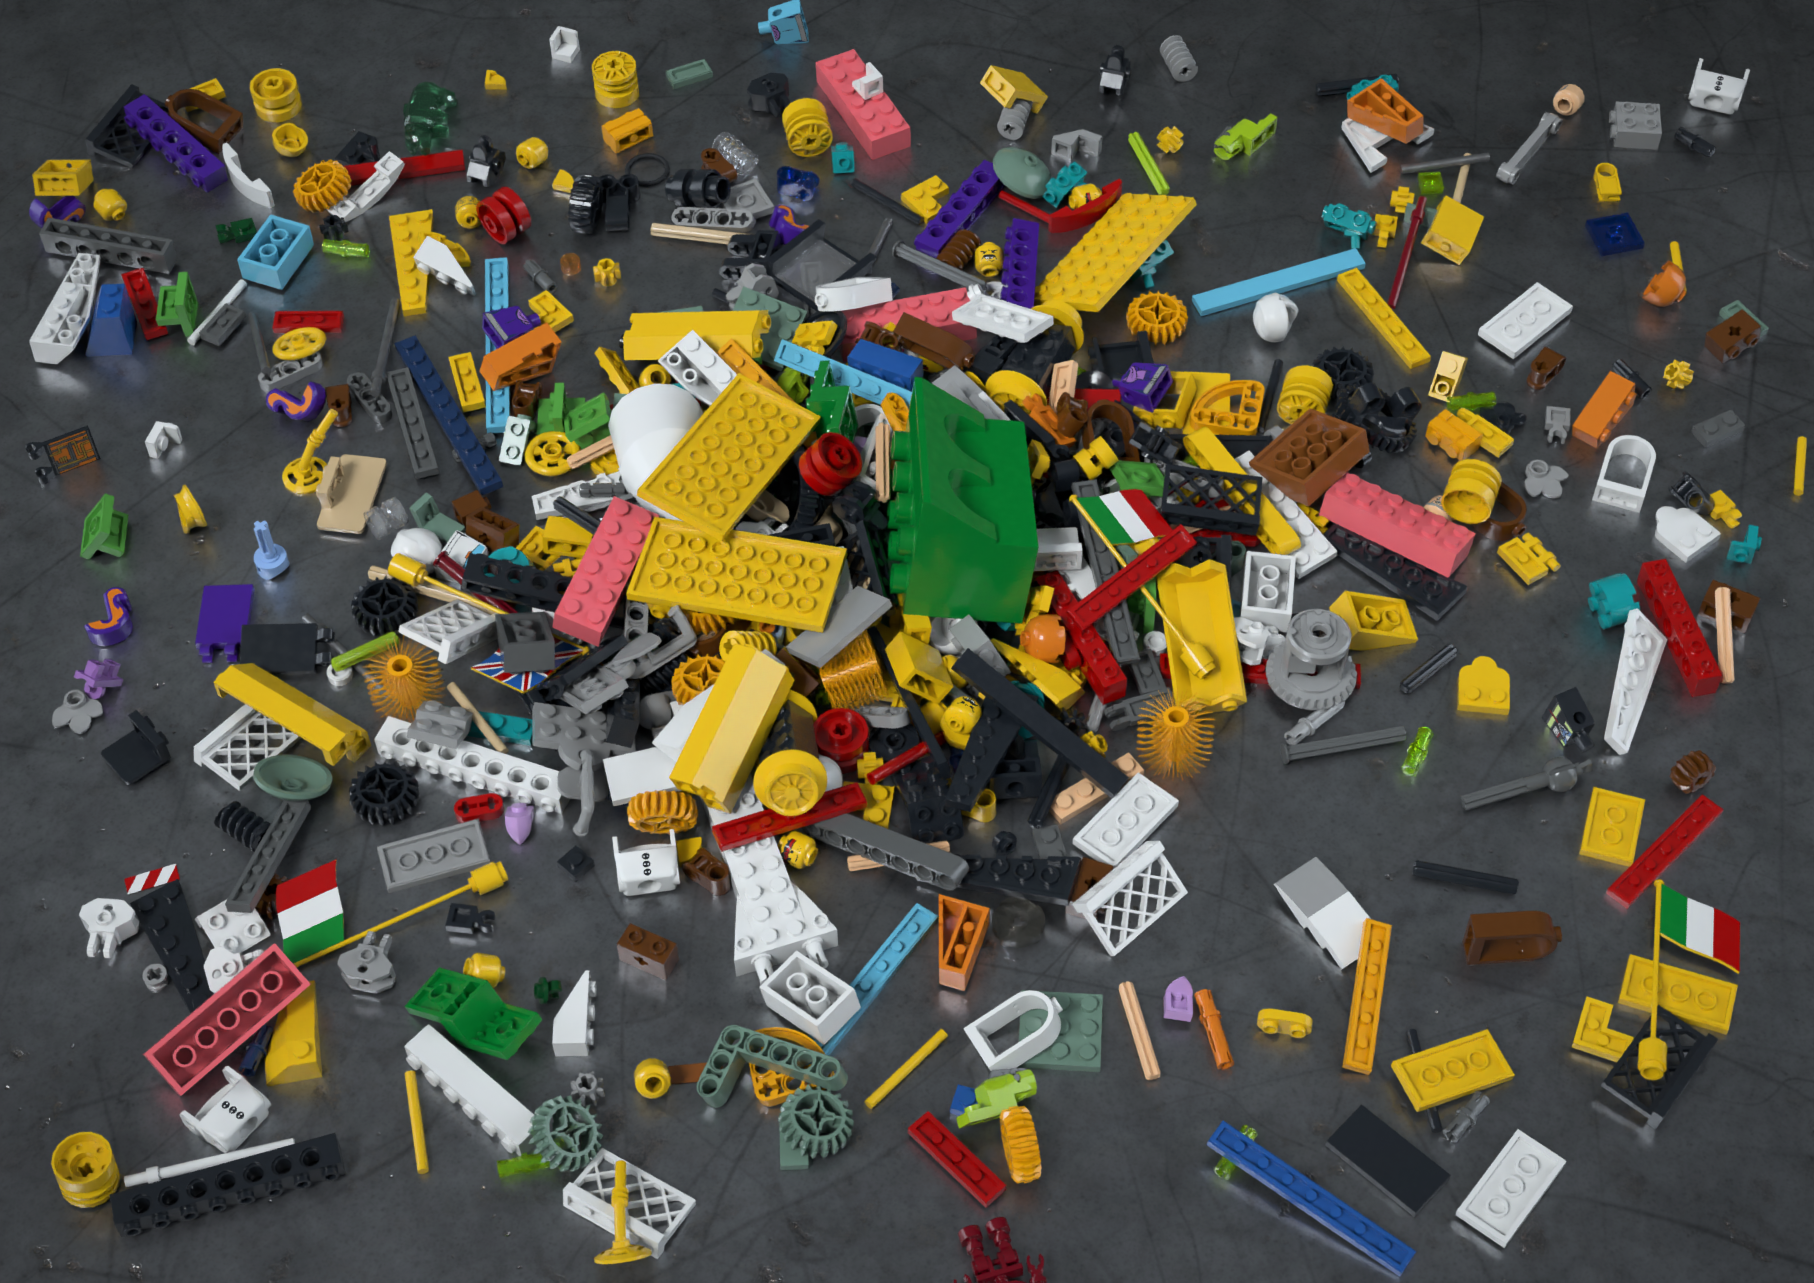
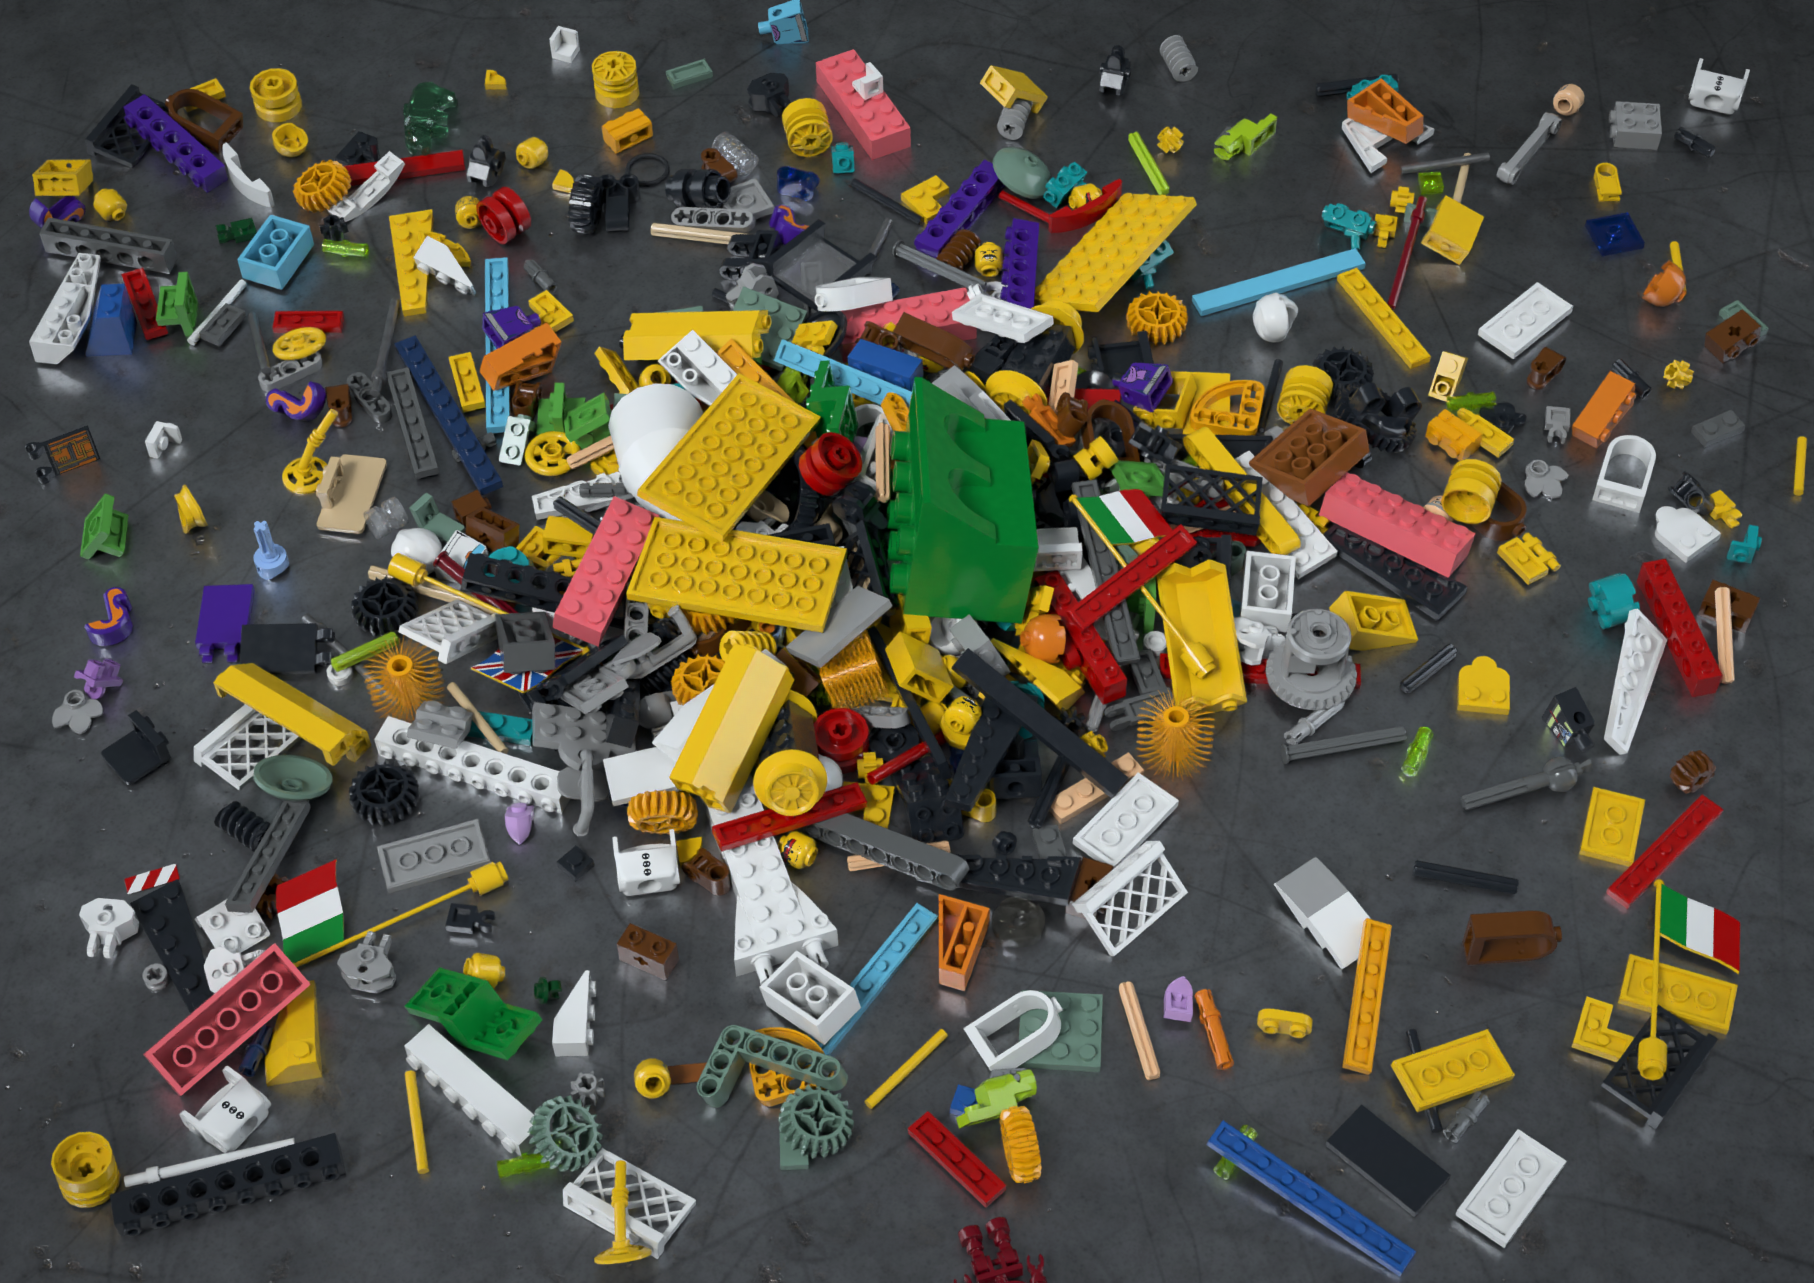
red beam [454,793,504,823] -> none
clear orange bush [560,253,581,275] -> none
yellow gear [593,258,621,286] -> none
light grey slope [1051,129,1102,161] -> none

